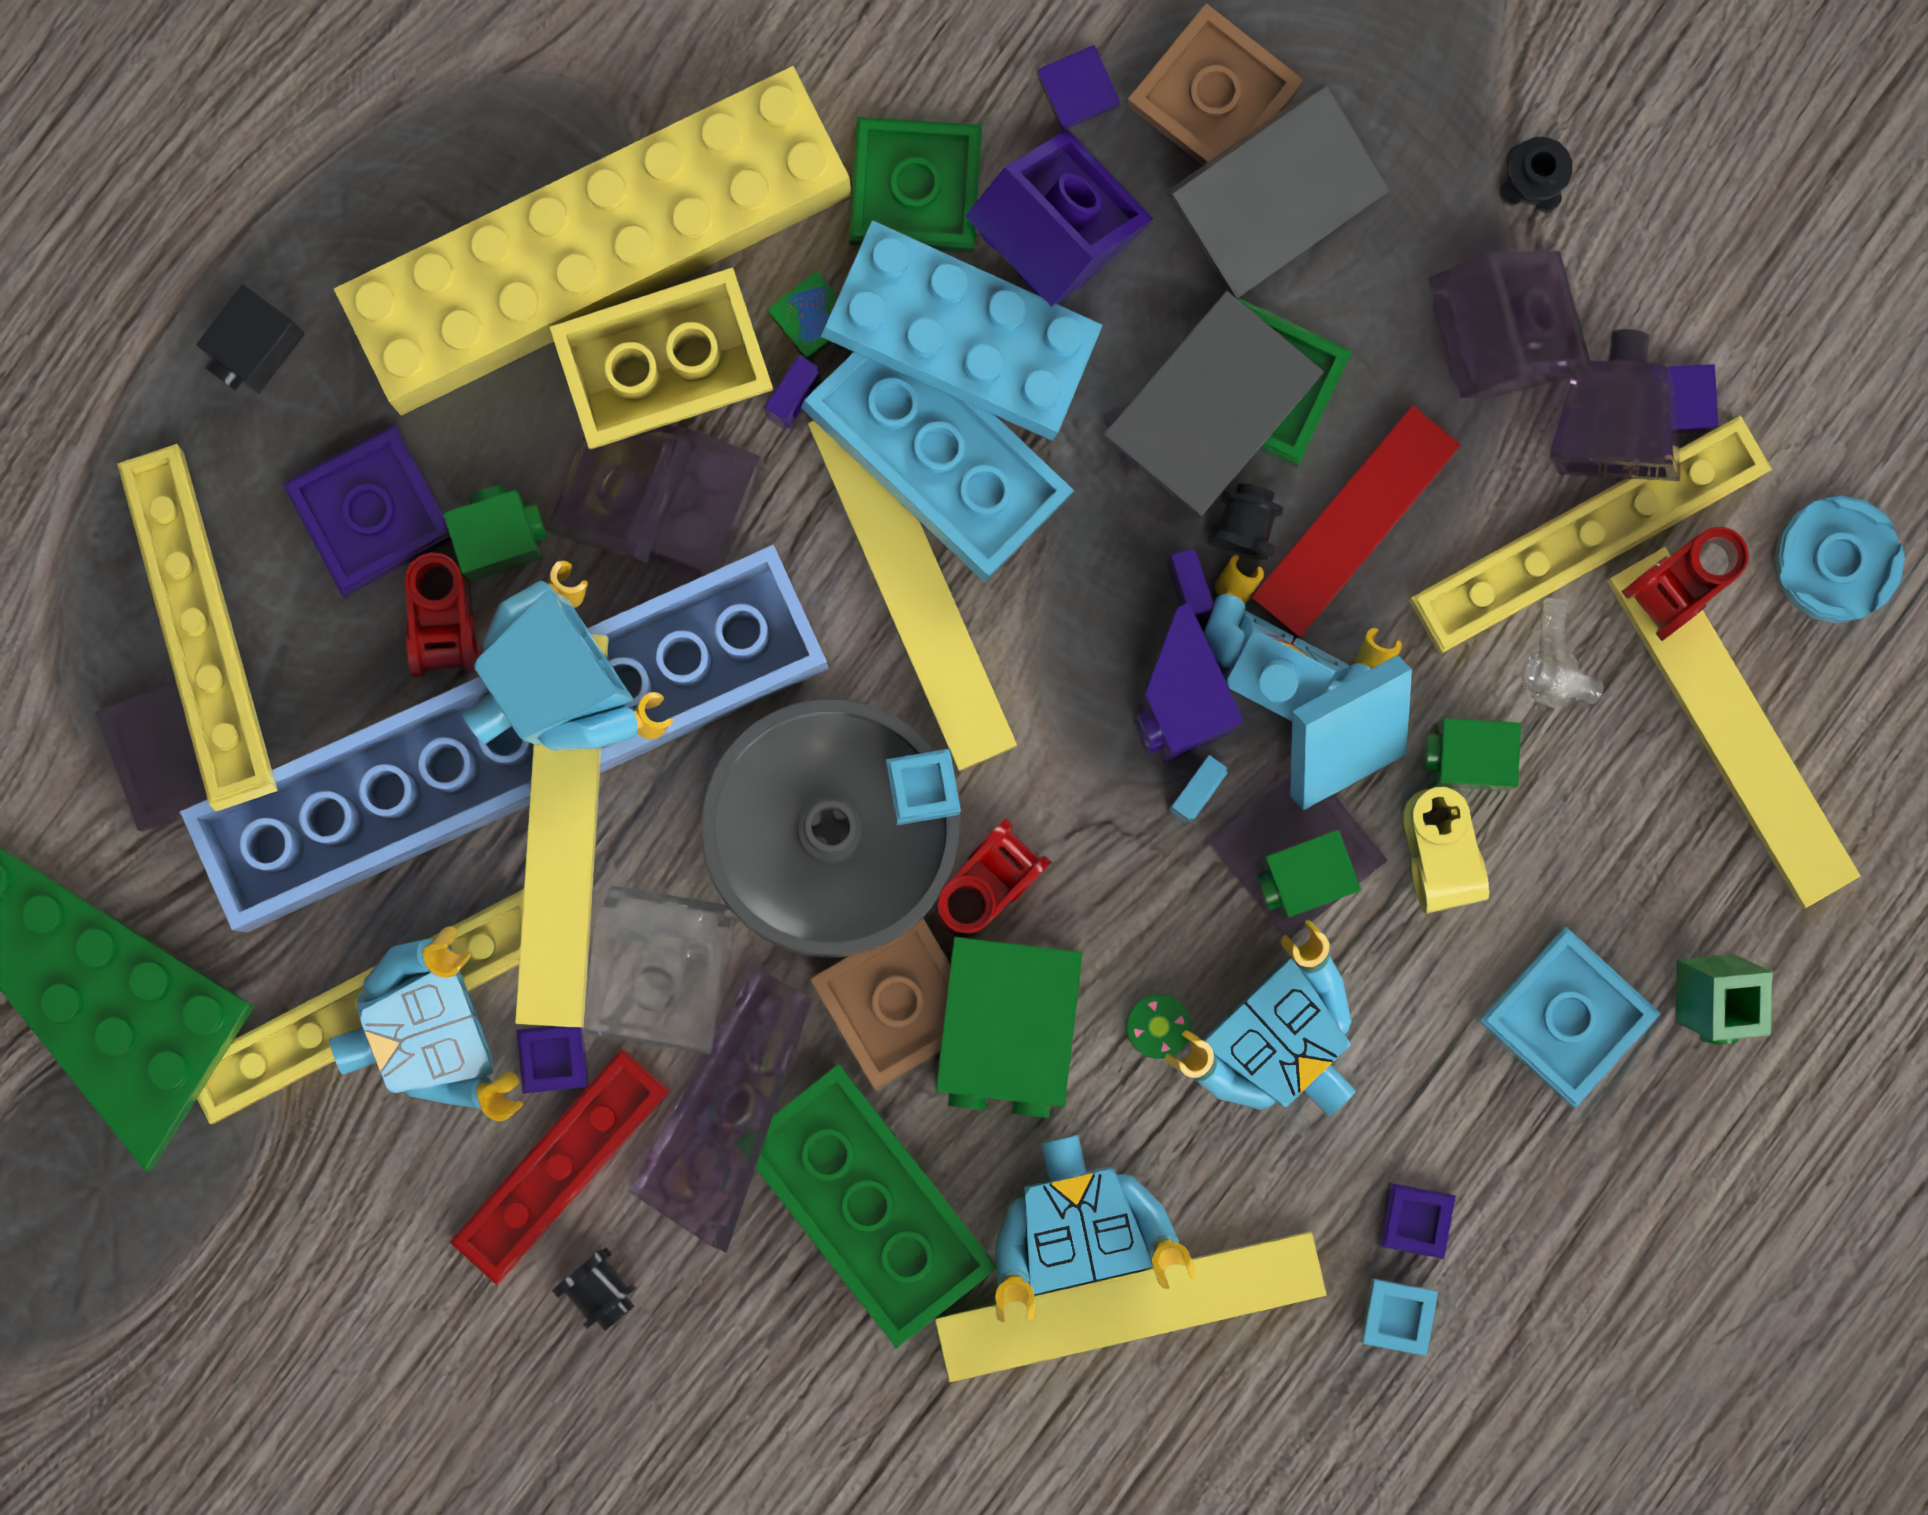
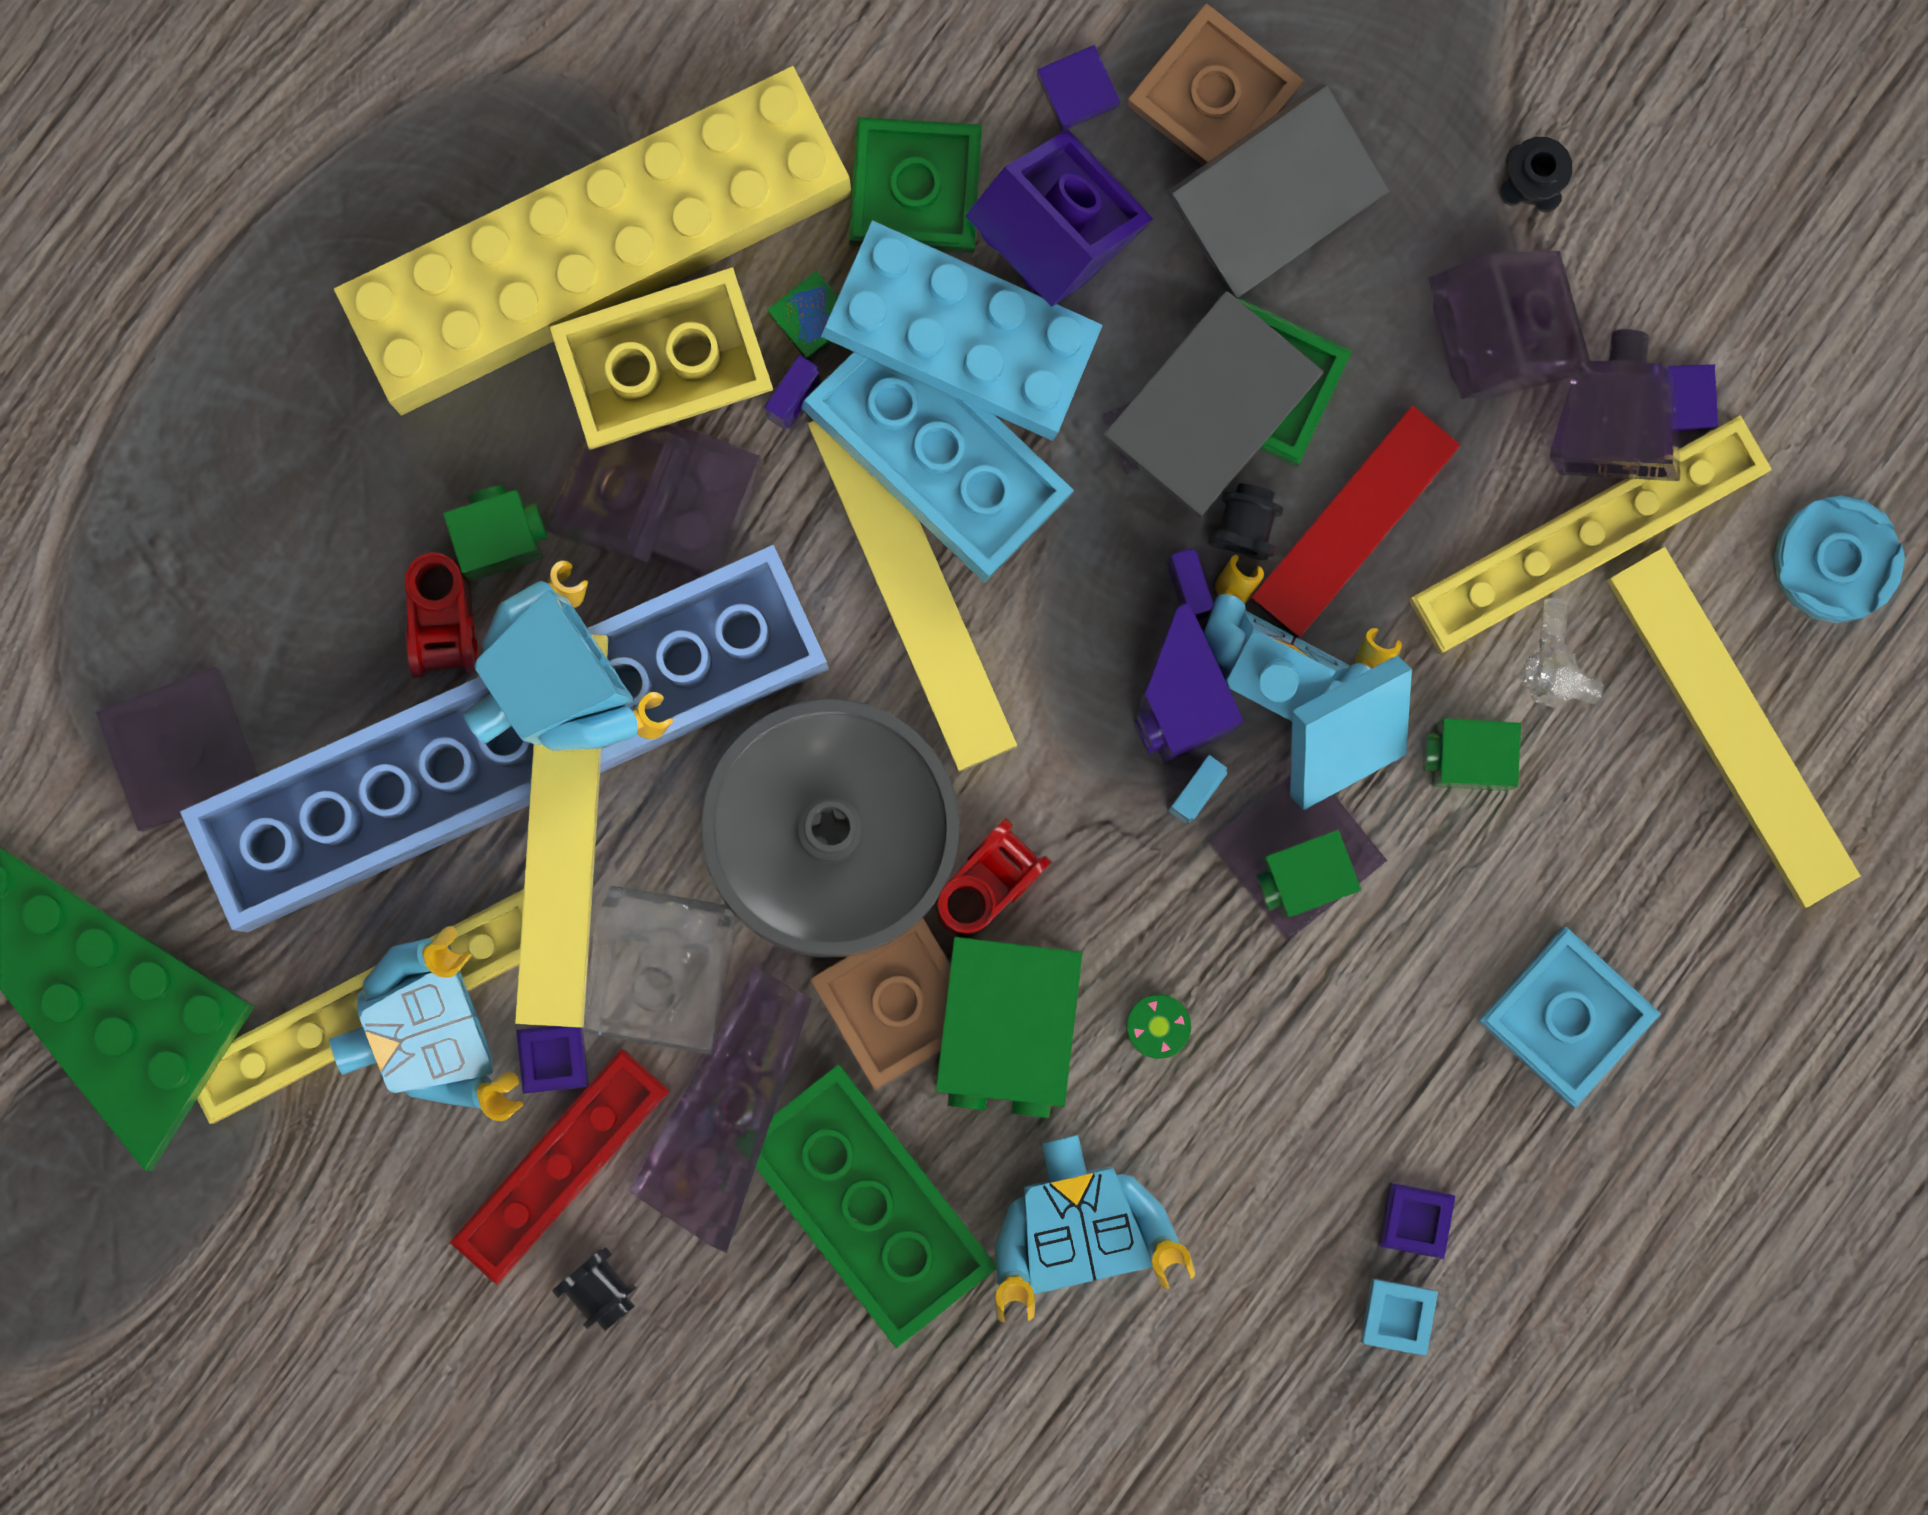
light yellow tile [117,444,278,812] -> none
black brick [196,284,305,394] -> none
dark purple tile [282,424,451,597] -> none
medium azure tile [885,749,961,826] -> none
light yellow tile [935,1231,1327,1383] -> none
medium azure torso [1165,920,1356,1117] -> none
light yellow piece [1402,787,1489,914] -> none
red piece [1621,527,1749,641] -> none
green brick [1675,954,1773,1044] -> none

